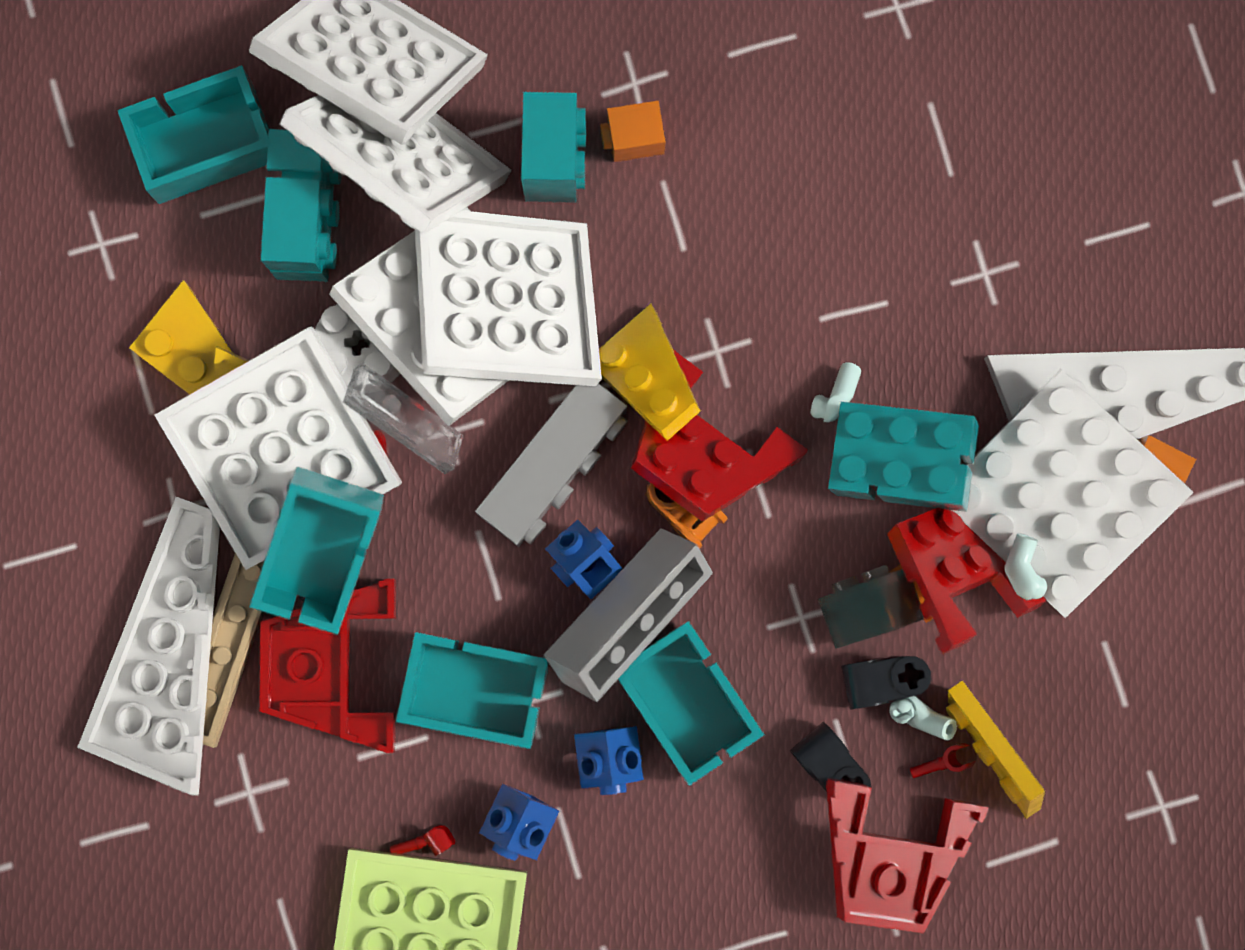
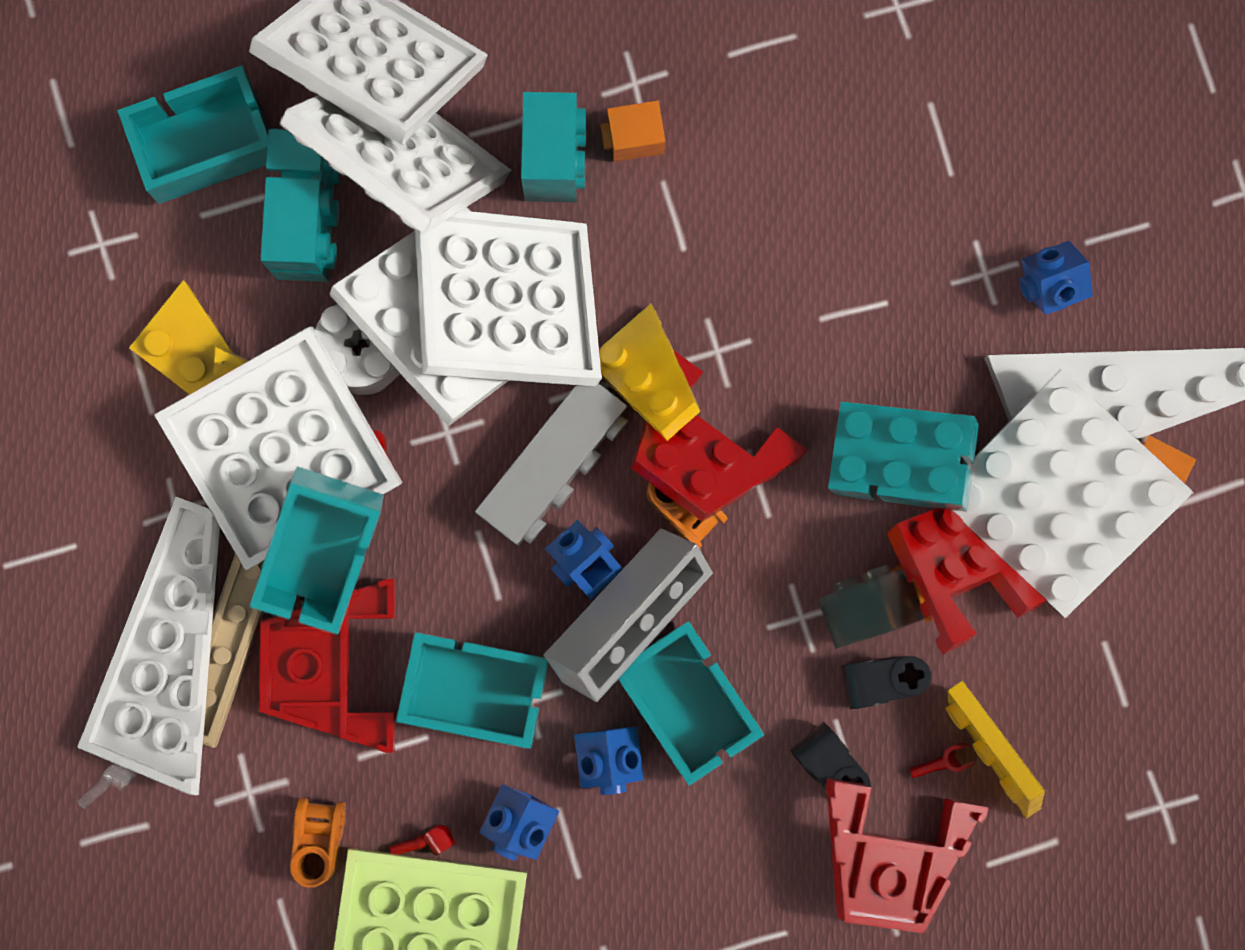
clear tile [343,363,464,474] -> none
light aqua arm [810,362,861,422] -> none
light aqua arm [889,696,957,740] -> none
light aqua arm [1005,533,1047,600] -> none
none -> clear hand [77,763,137,809]
none -> orange piece [290,797,346,887]
none -> blue brick [1019,240,1093,315]

